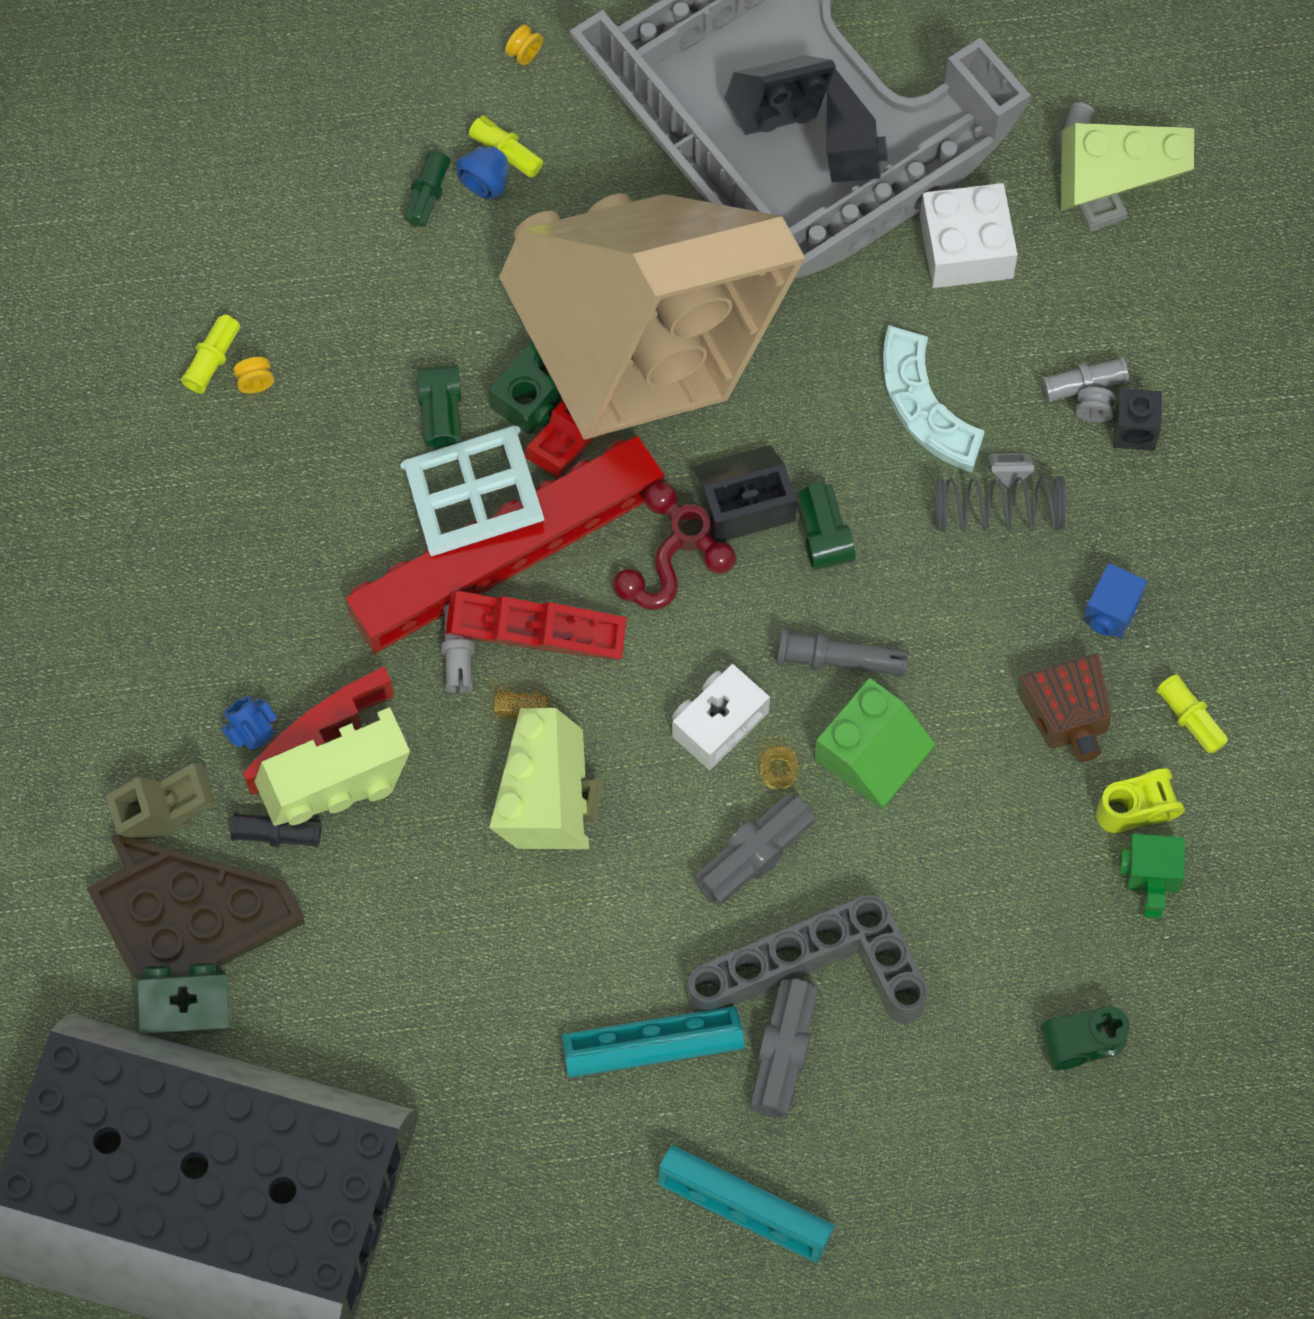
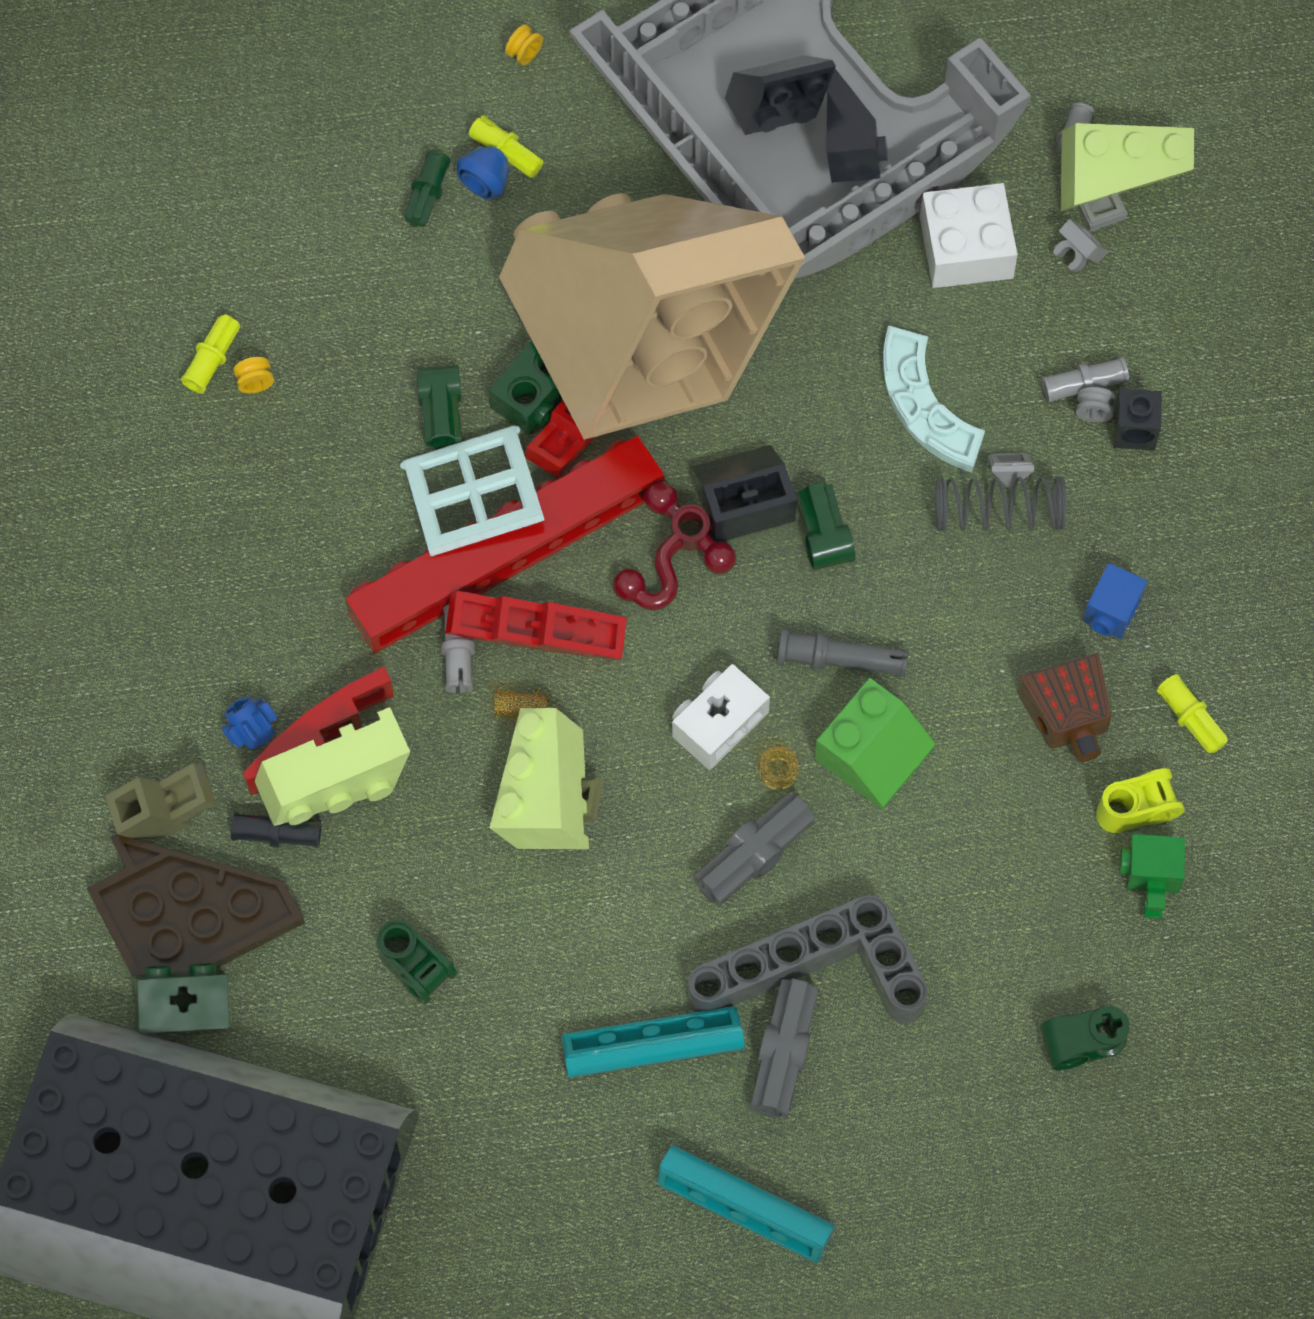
none -> dark green piece [377,920,458,1005]
none -> light grey tile [1053,219,1109,272]

